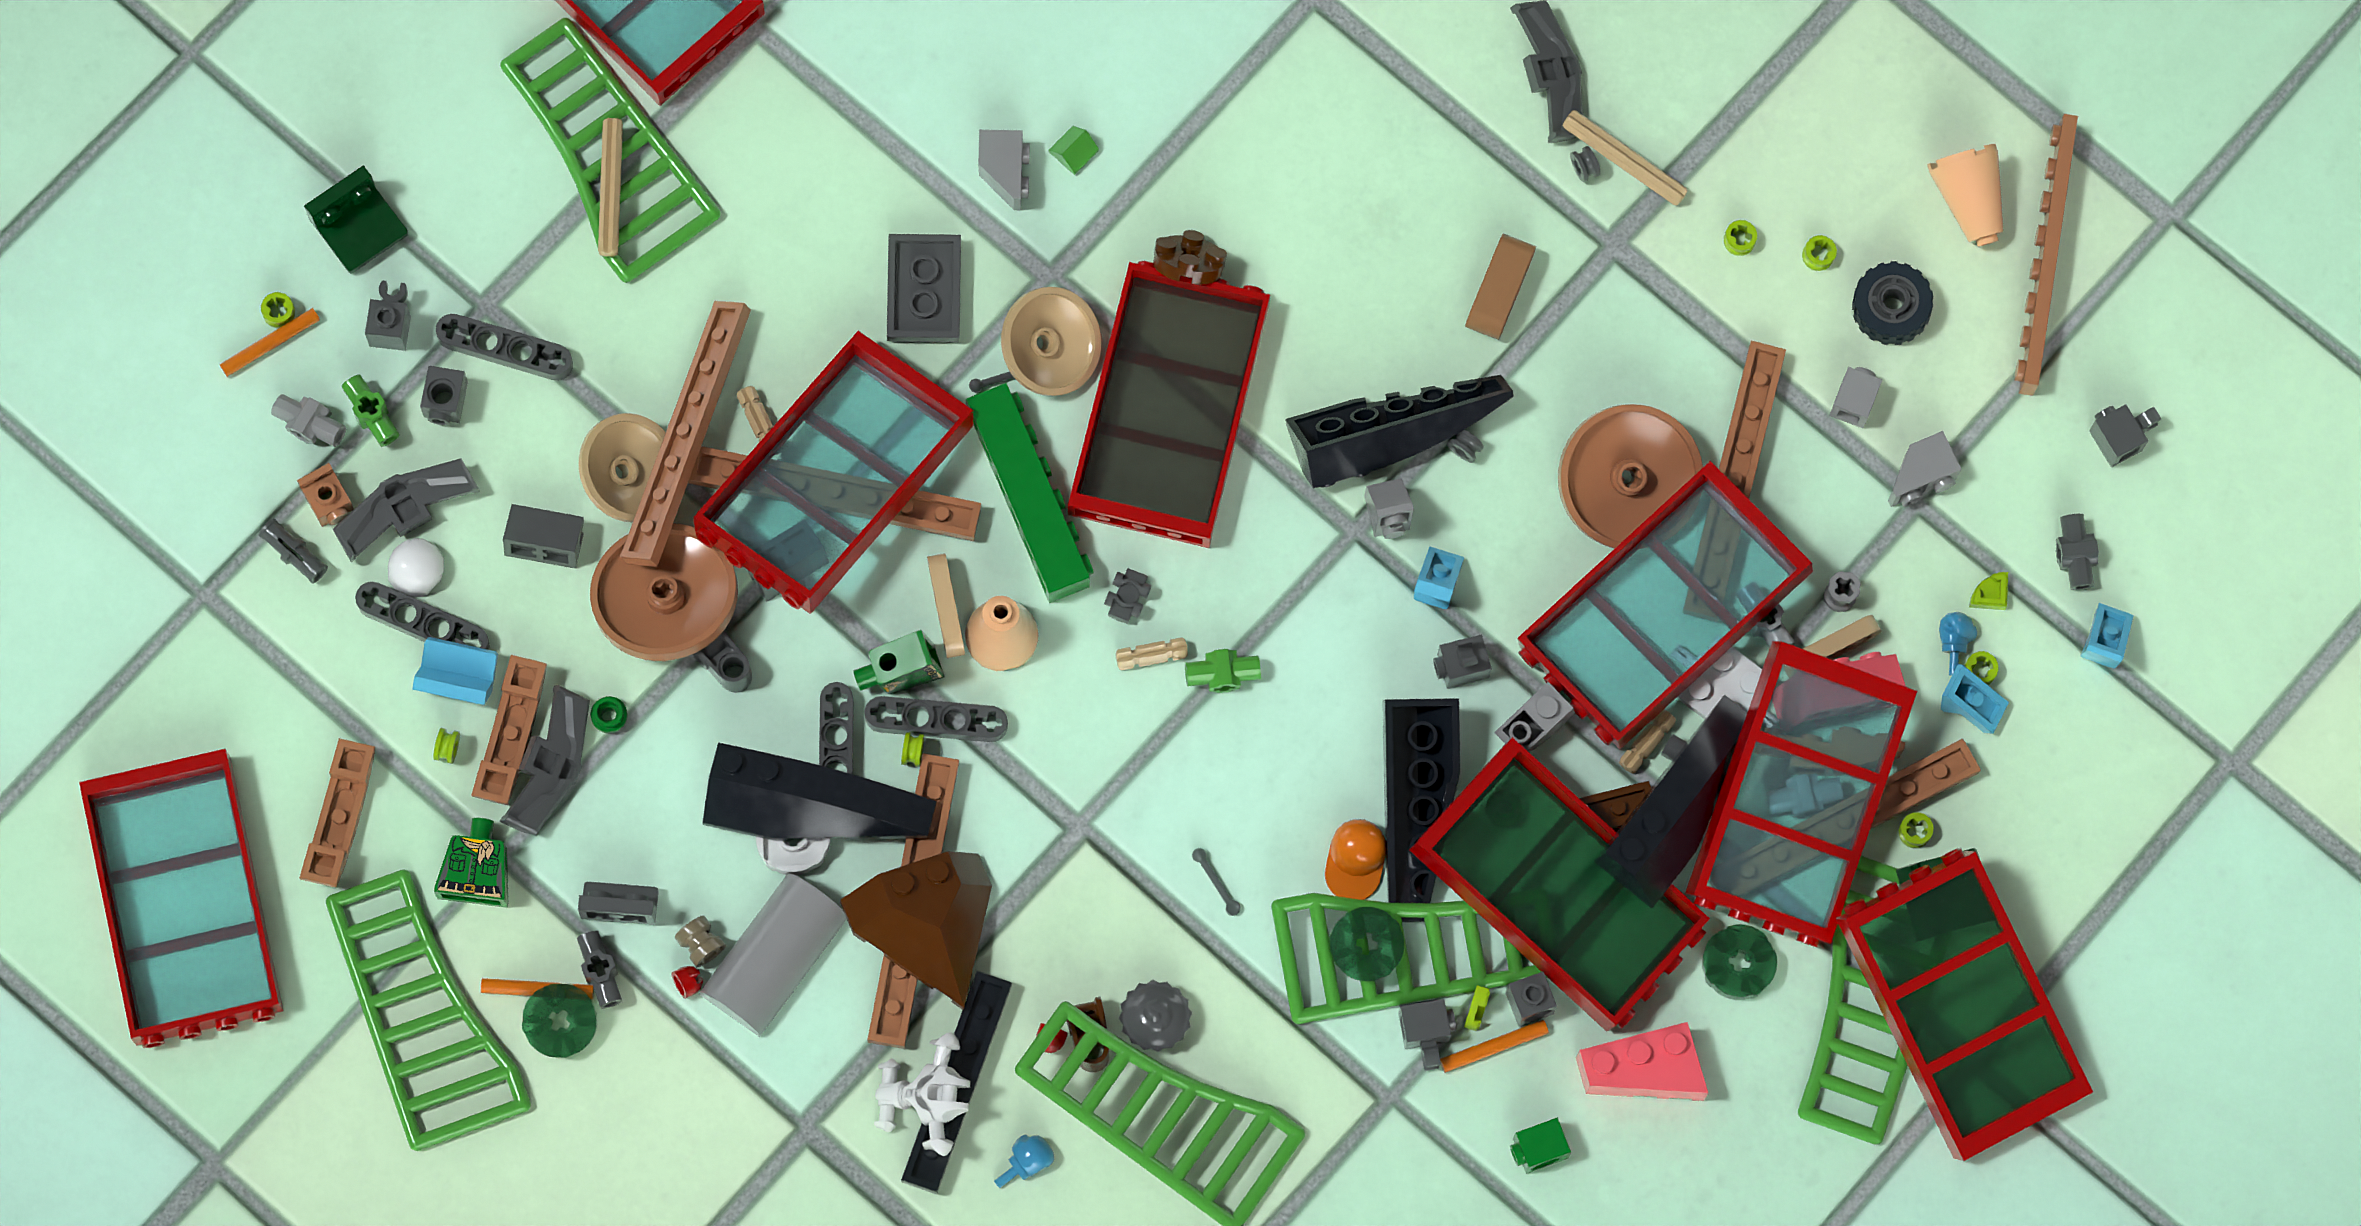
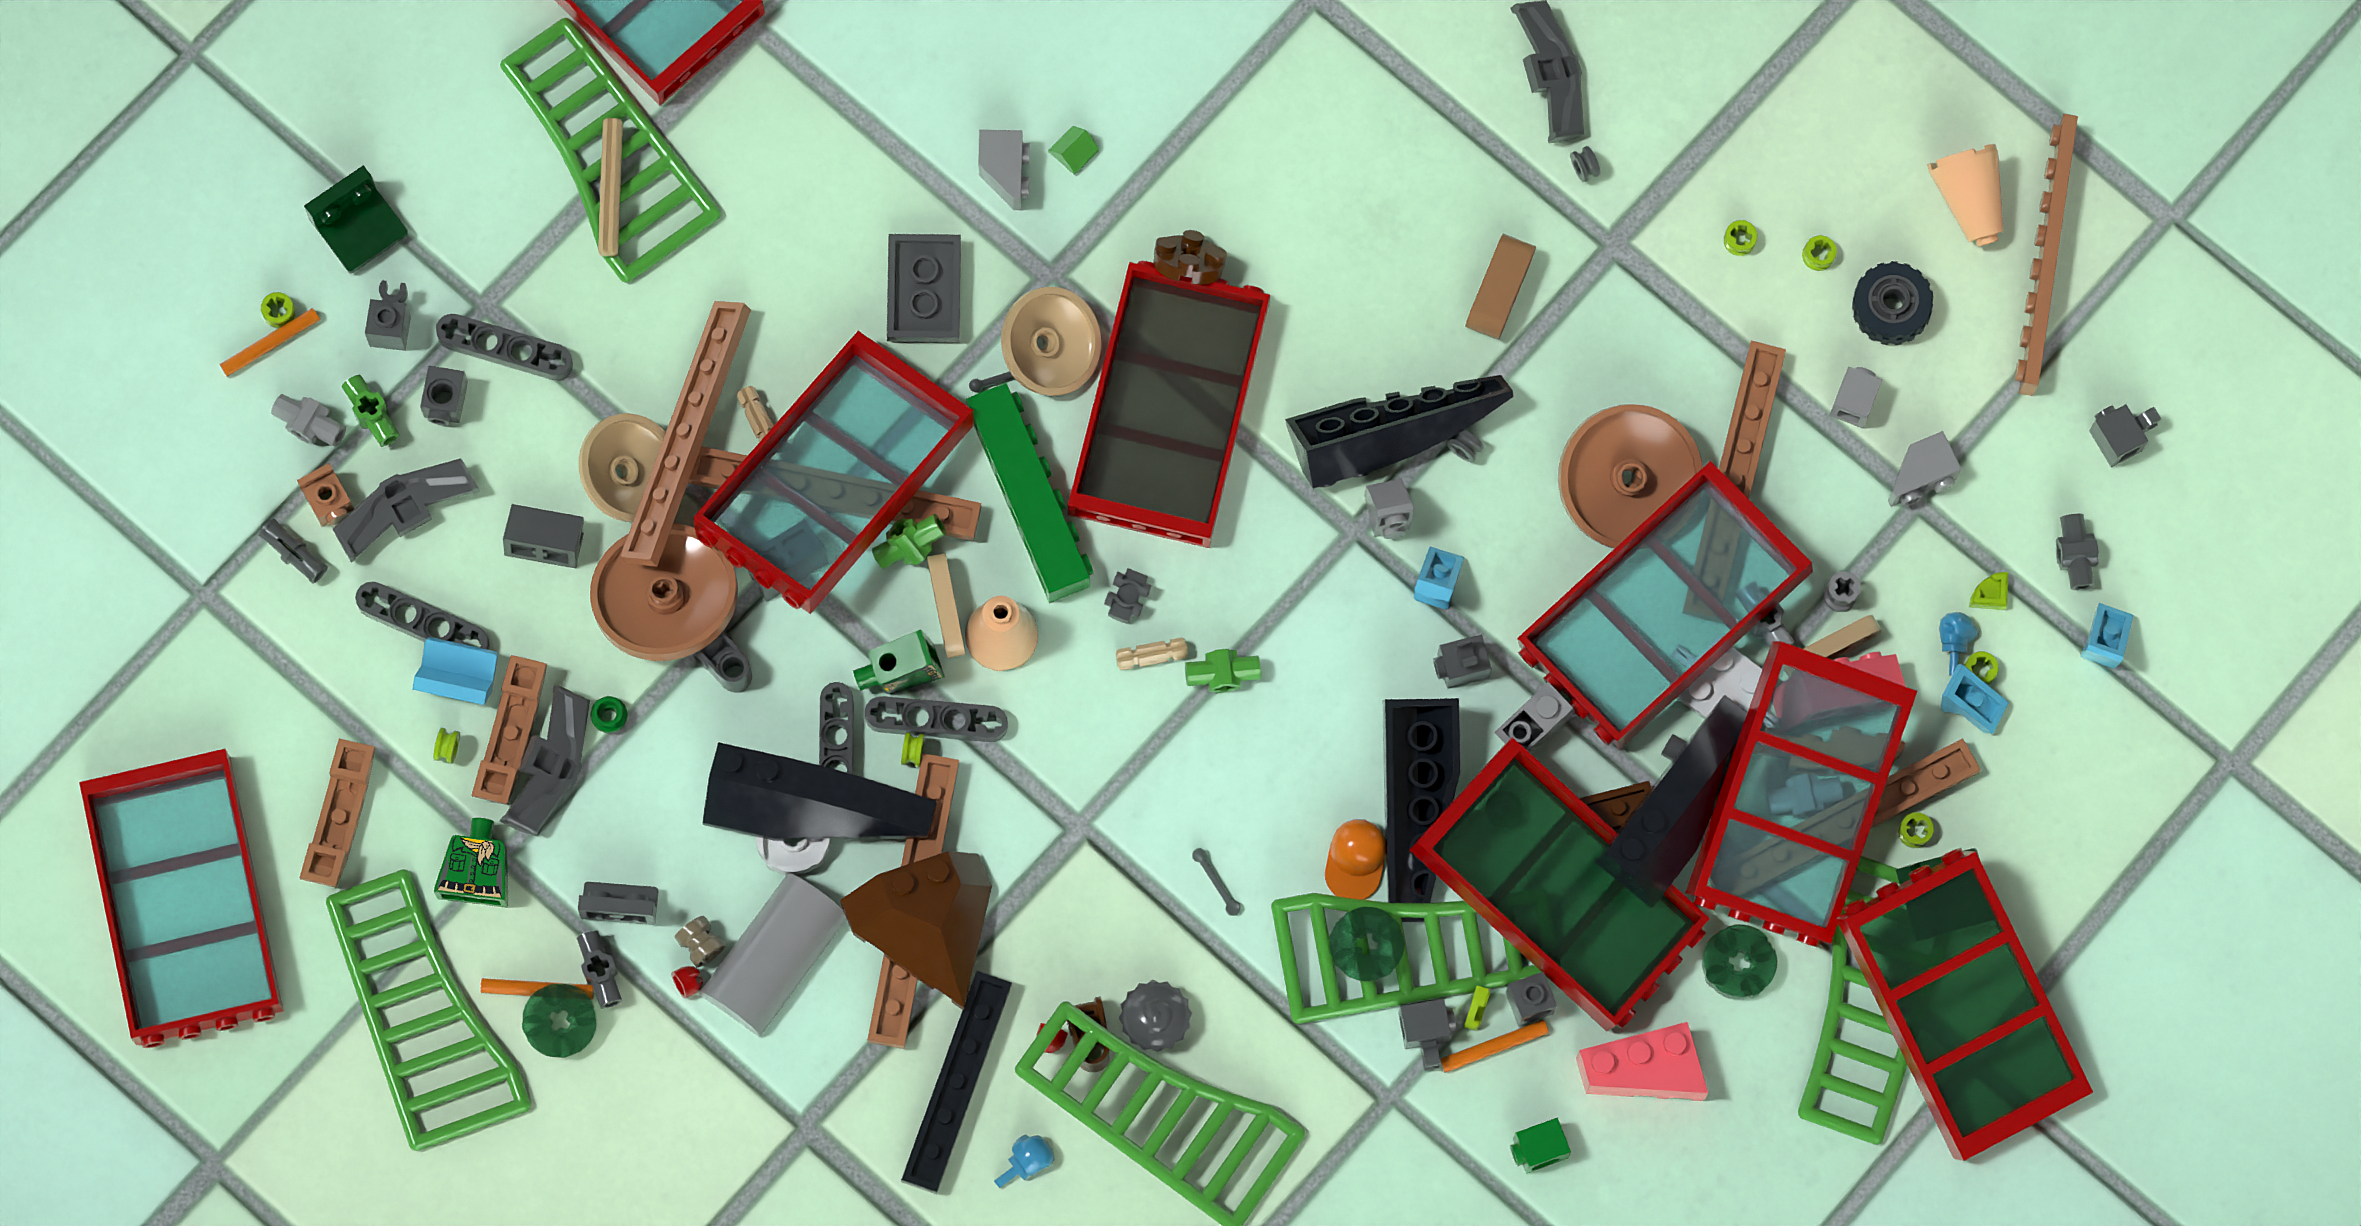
white hair [388,538,444,598] -> none
white piece [874,1032,970,1156] -> none
tan axle [1563,110,1688,206] -> none
tan axle [1619,709,1676,774] -> none
none -> bright green axle [872,514,947,569]

